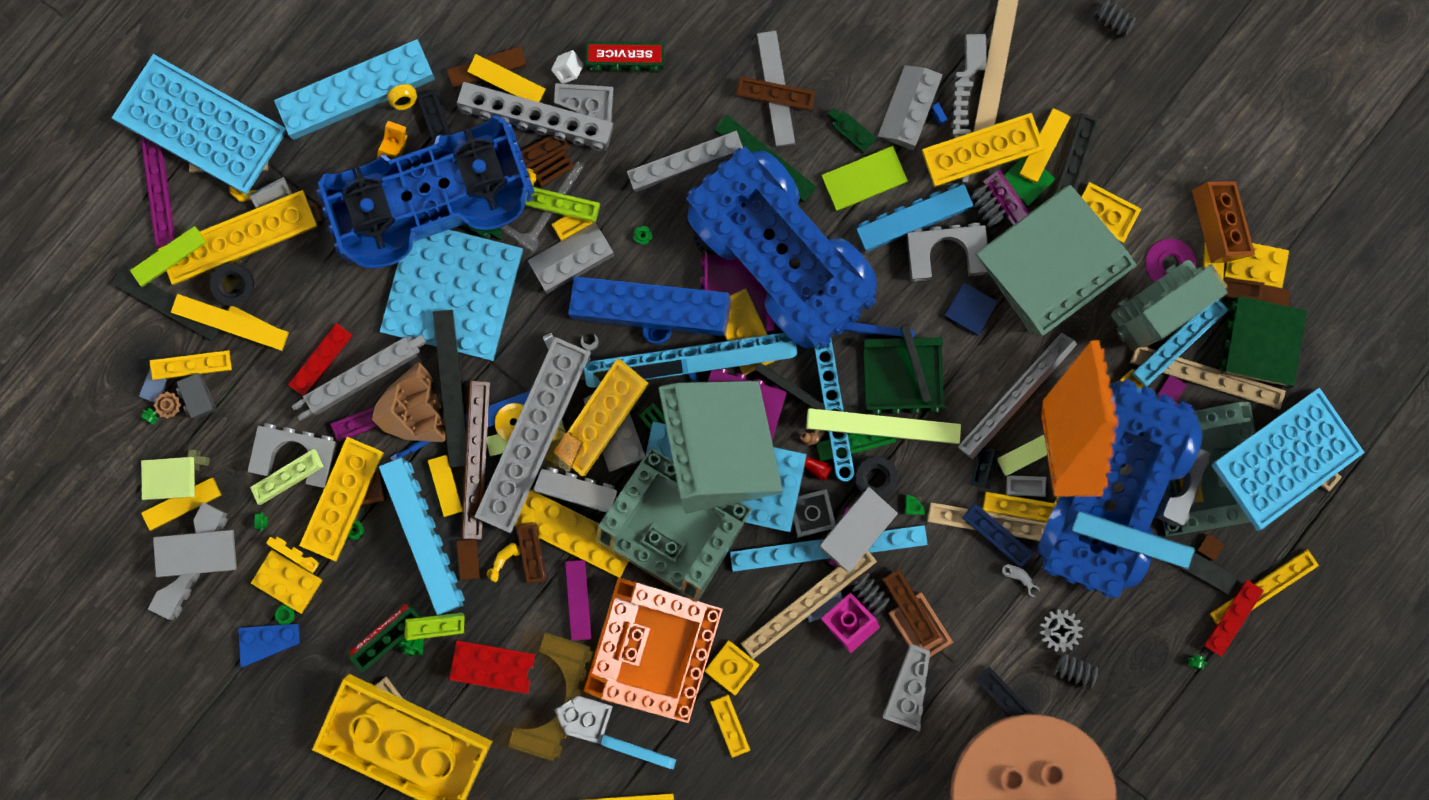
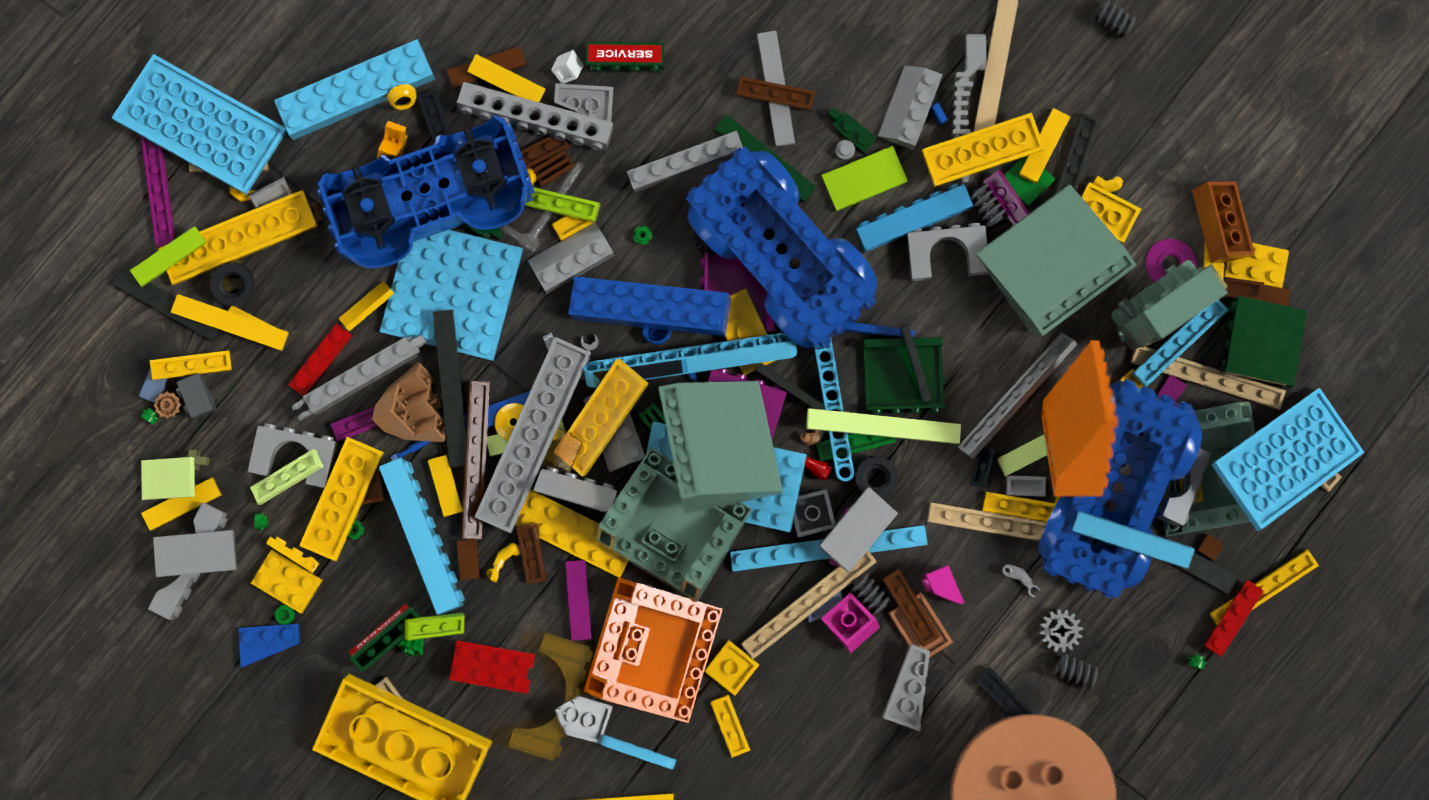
green tile [905,495,925,515] -> none
dark blue tile [944,282,998,336] -> none
dark blue tile [962,502,1034,568] -> none
none -> yellow tile [339,281,394,331]
none -> light grey plate [836,140,855,160]
none -> dark pink slope [922,566,964,604]
none -> yellow arm [1093,176,1123,192]

